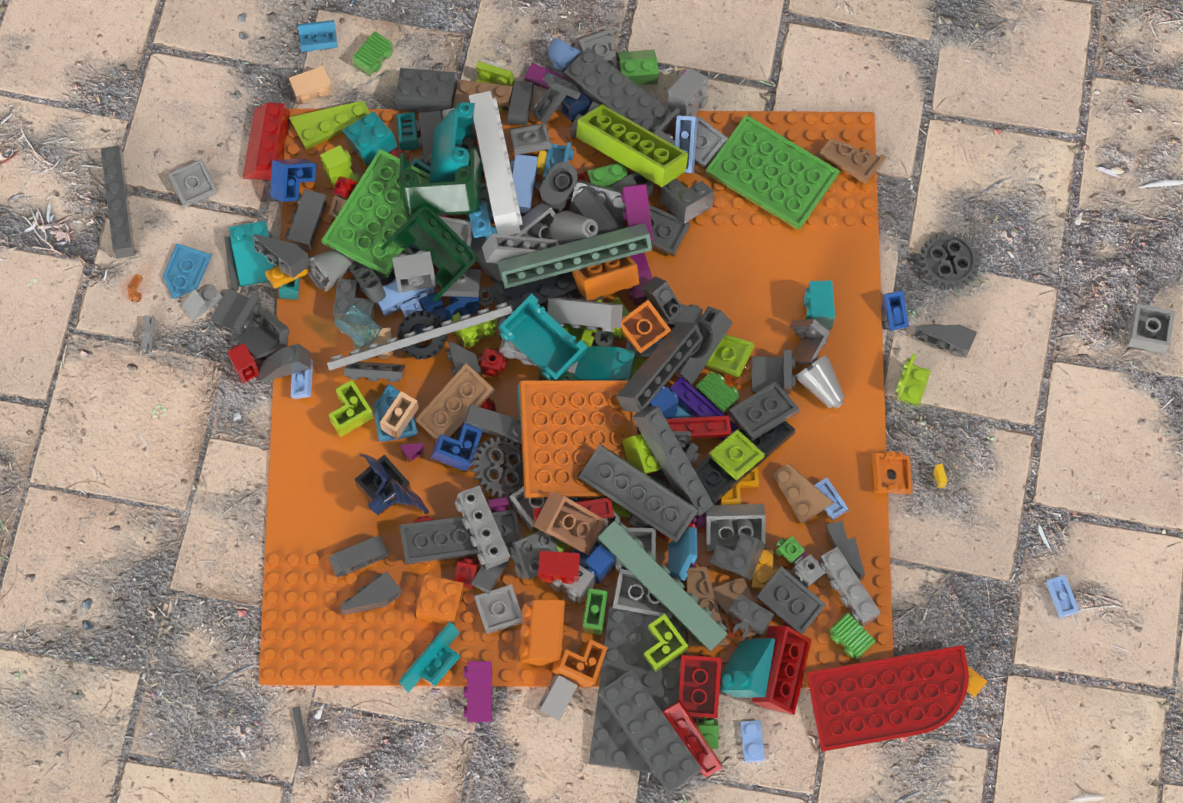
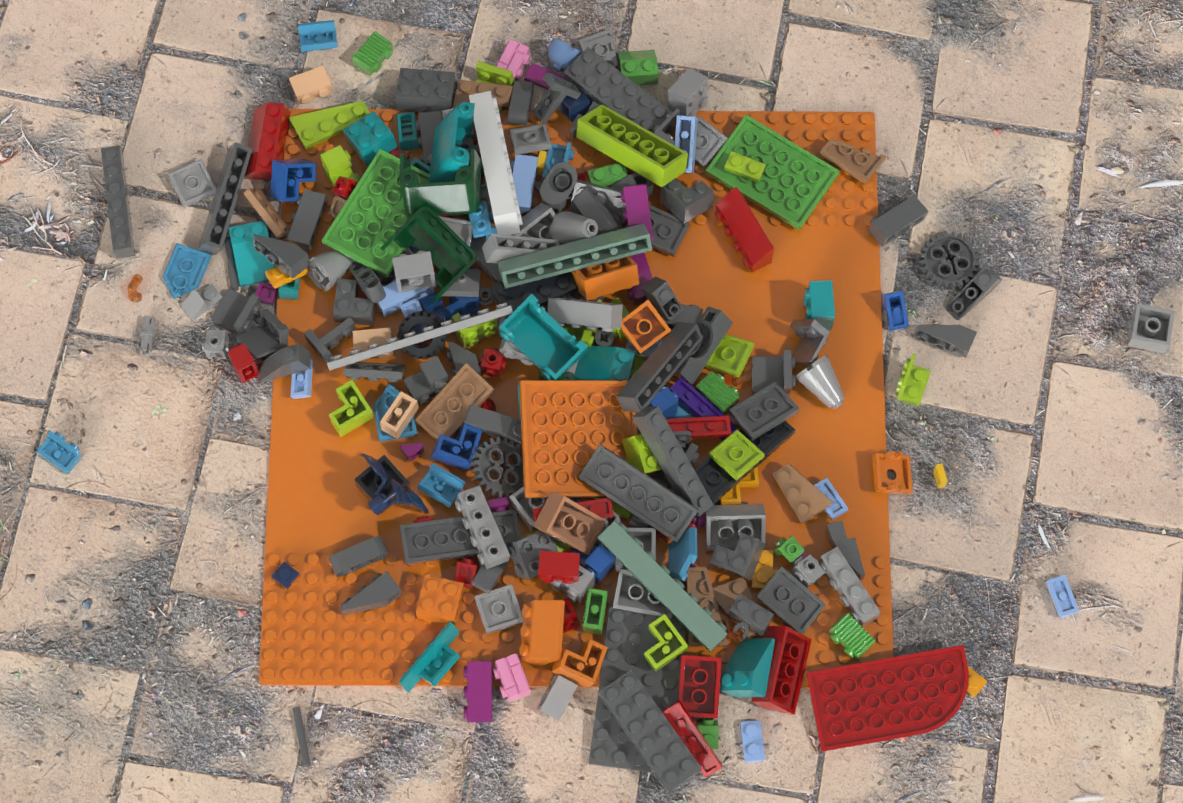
clear light blue bracket [334,305,382,348] -> none
none -> dark azure bracket [36,430,82,475]
none -> dark grey brick [198,142,252,255]
none -> light grey brick [202,330,231,361]
none -> medium nougat wing [243,188,287,237]
none -> magenta plate [255,282,278,305]
none -> dark blue plate [271,562,300,590]
none -> dark grey bracket [304,317,356,364]
none -> dark grey brick [404,356,449,404]
none -> dark azure bracket [417,463,465,508]
none -> bright pink brick [492,654,531,702]
none -> bright pink brick [496,39,531,81]
none -> red bracket [563,598,580,633]
none -> red slope [714,187,774,272]
none -> lime plate [724,151,766,183]
none -> dark grey brick [868,195,929,247]
none -> dark grey slope [946,266,1002,320]

